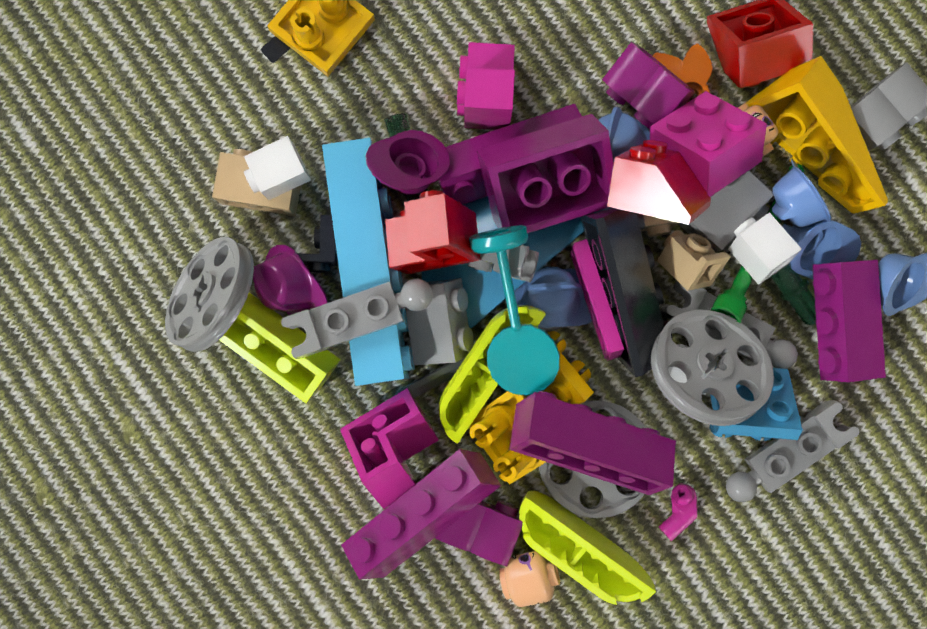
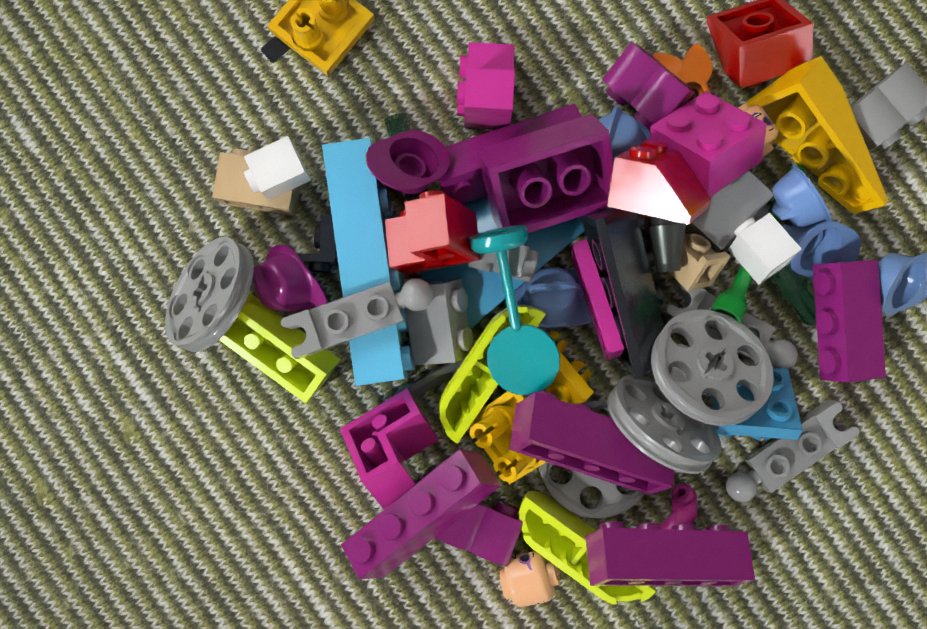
none -> magenta brick [585,522,755,587]
none -> light grey wedge [607,375,721,474]
none -> pearl dark grey cone [645,216,686,272]

